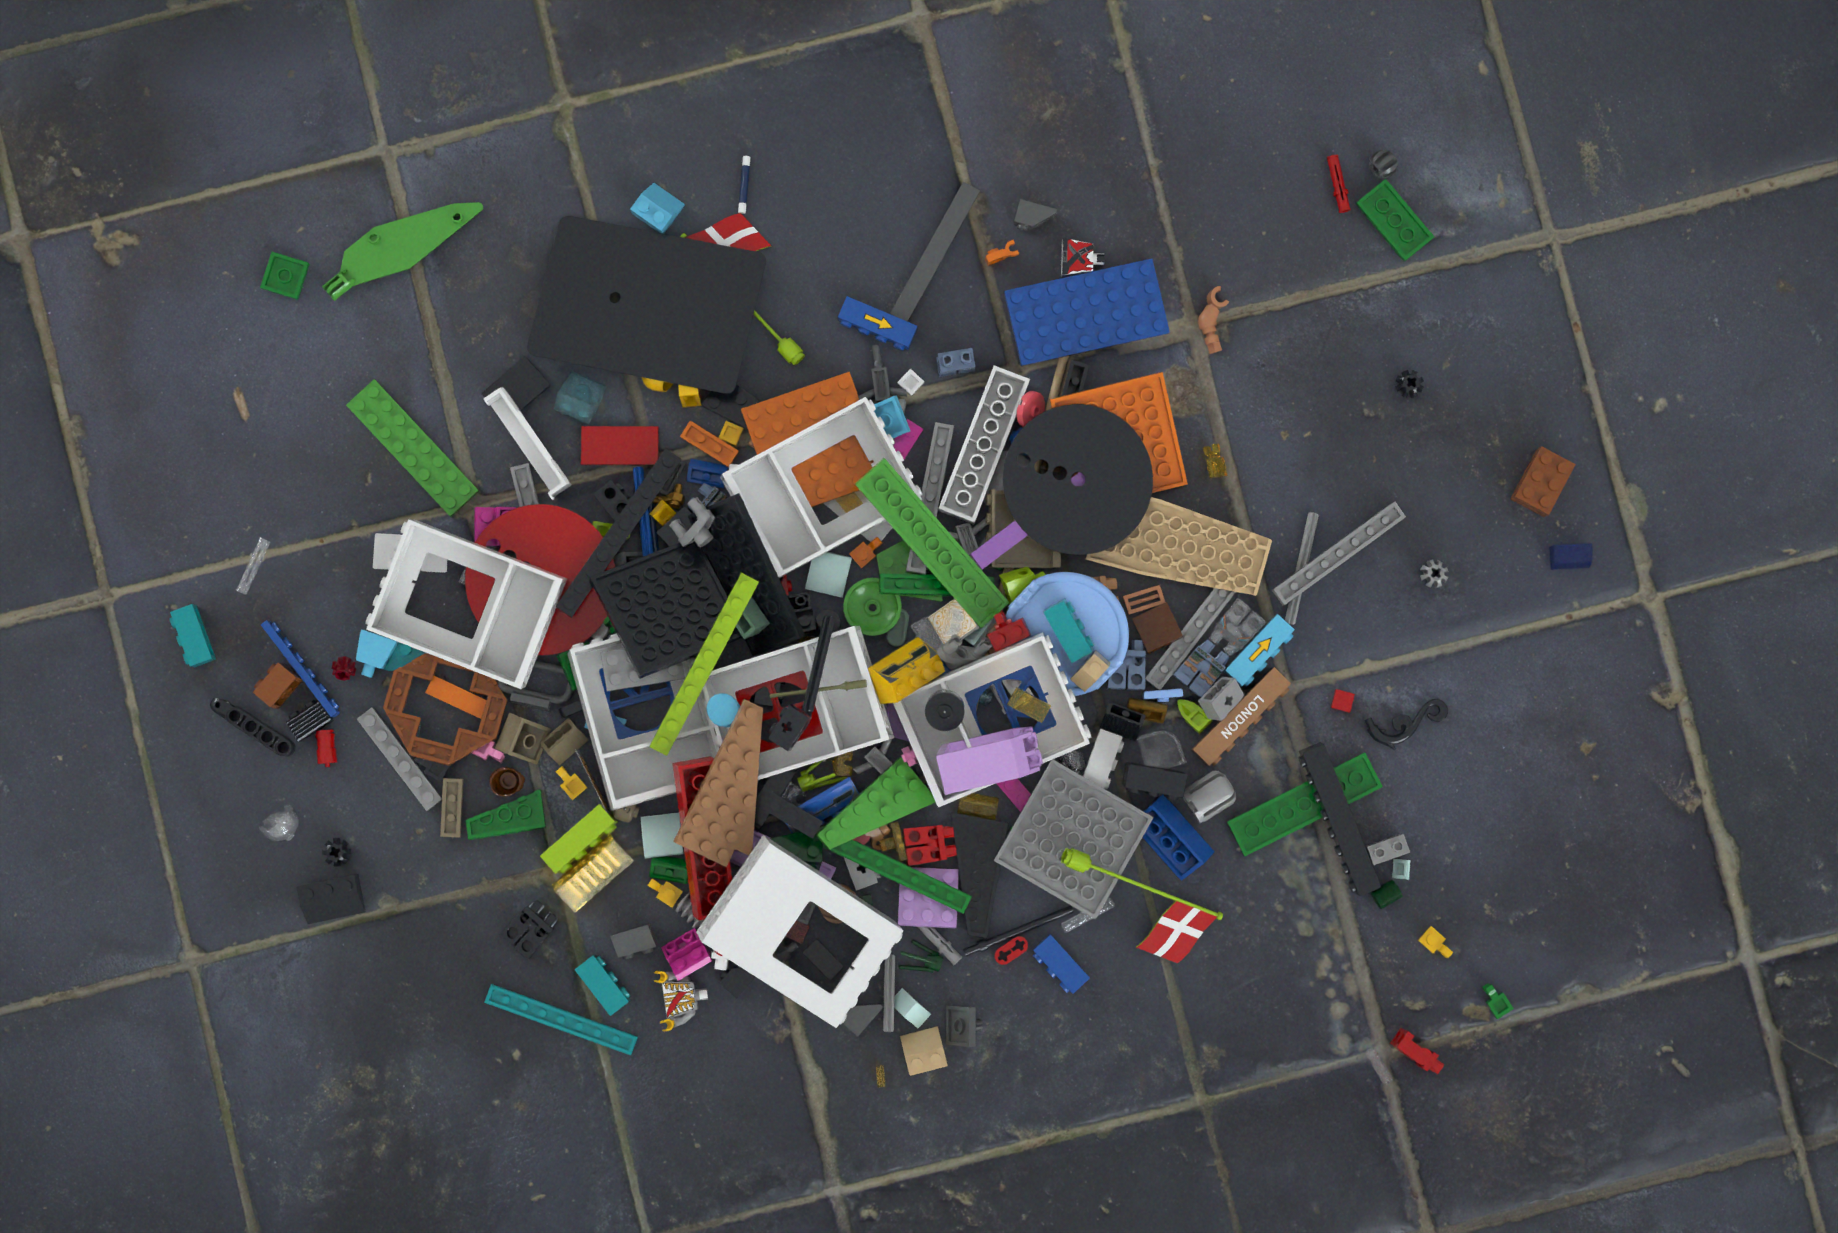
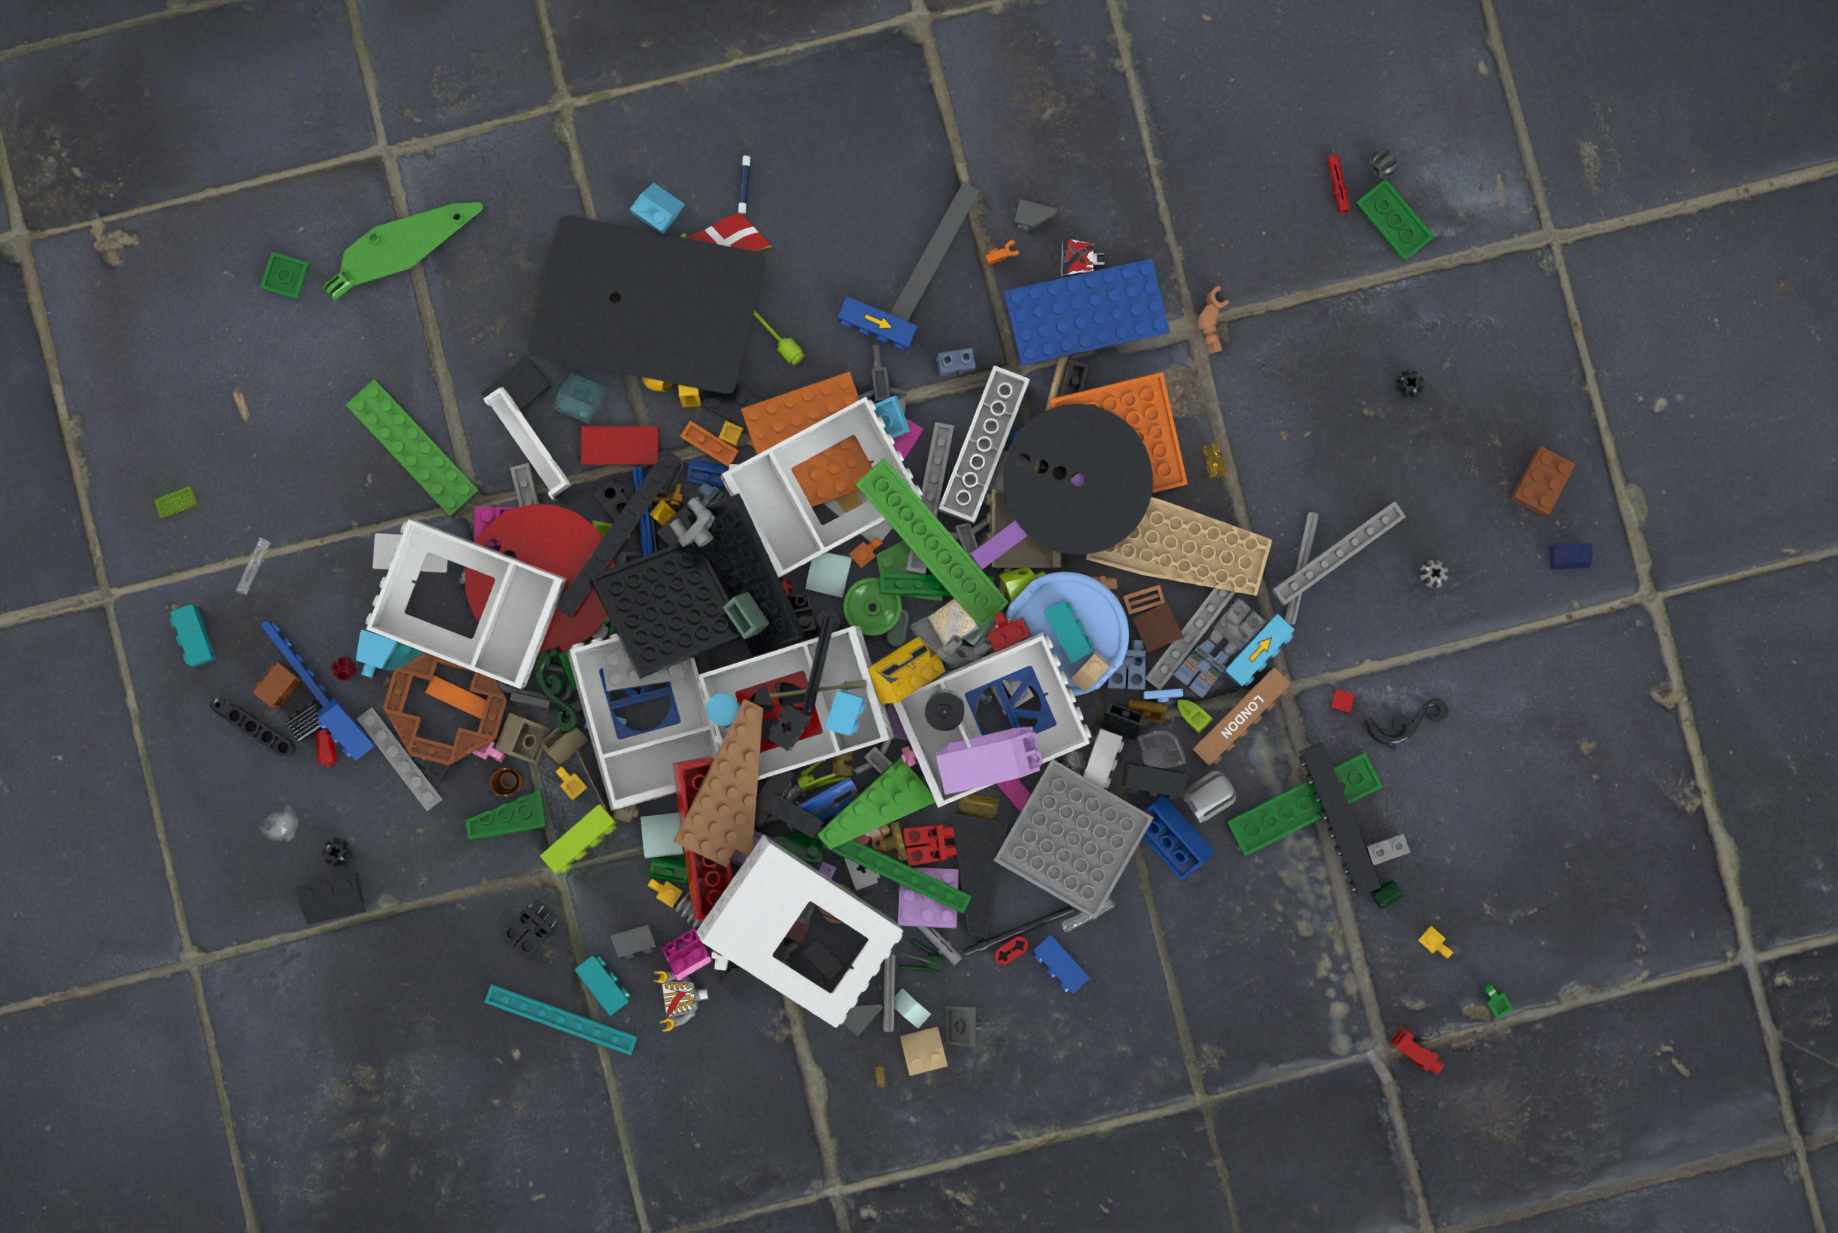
dark tan plate [440,778,464,837] -> none
clear yellow brick [552,834,634,912] -> none
lime plate [649,572,759,756] -> none
white tile [897,369,924,396] -> none
clear yellow tile [1007,687,1051,723] -> none
coral plate [1017,391,1045,427] -> none
flag [1061,848,1223,963] -> none
light grey brick [1198,676,1244,721] -> none
light aqua slope [1392,859,1410,880] -> none
none -> clear neon green plate [154,486,198,519]
none -> blue brick [317,698,374,760]
none -> dark green plant [532,647,578,731]
none -> medium azure slope [824,690,867,736]

